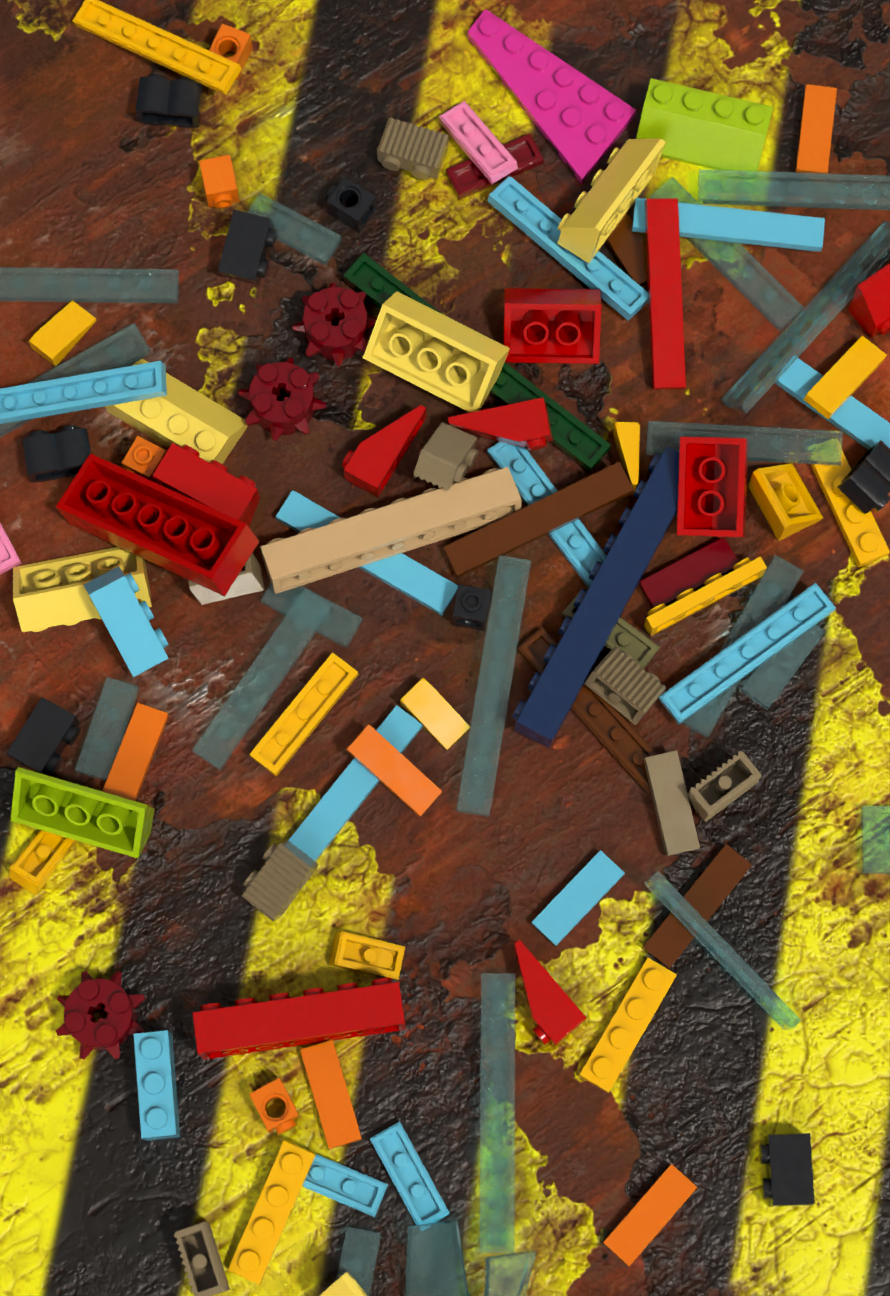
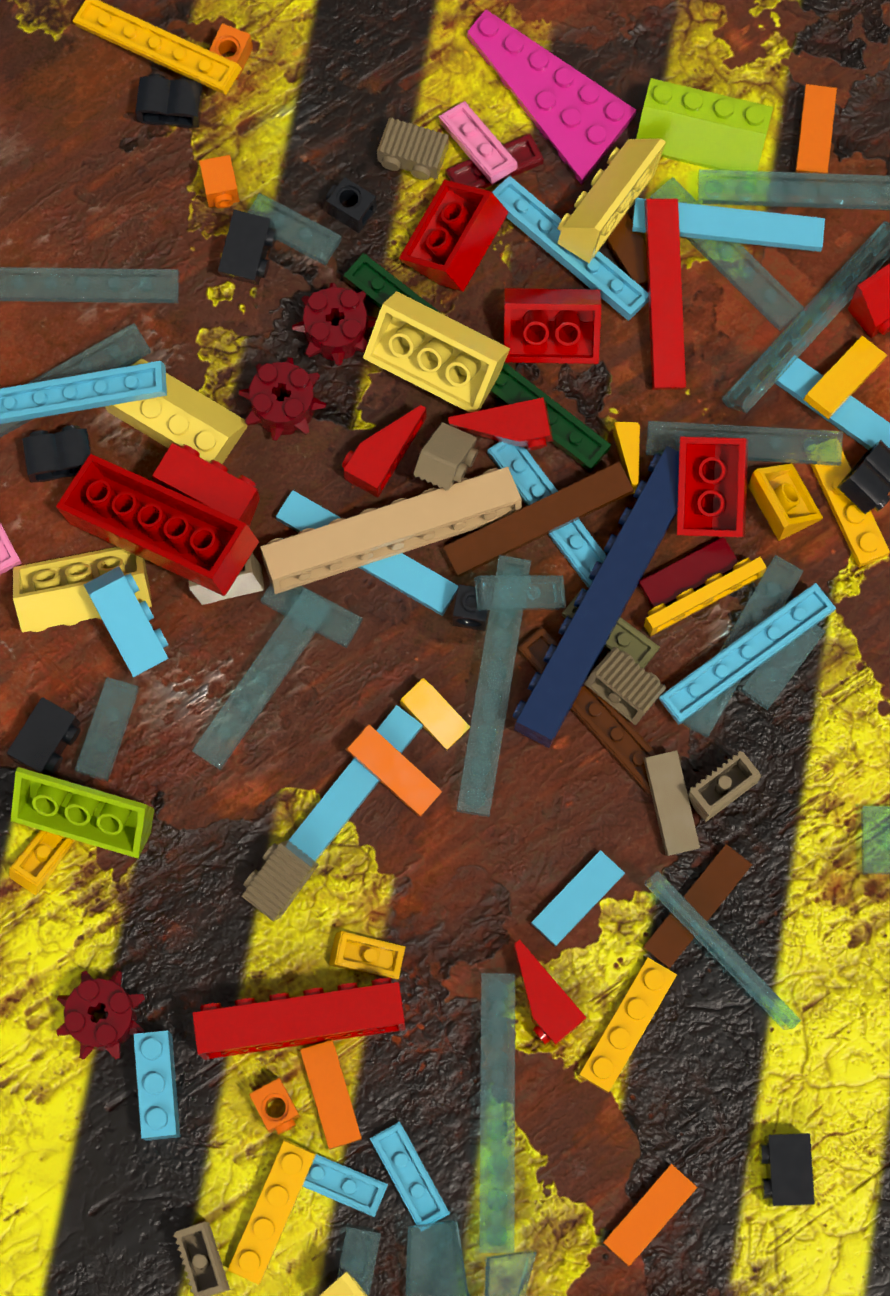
yellow slope [28,300,97,367] -> none
orange tile [102,702,169,801] -> none
orange brick [122,436,166,482] -> none
yellow plate [249,652,359,776] -> none
none -> red slope [398,179,509,292]
none -> clear light blue tile [474,575,566,610]

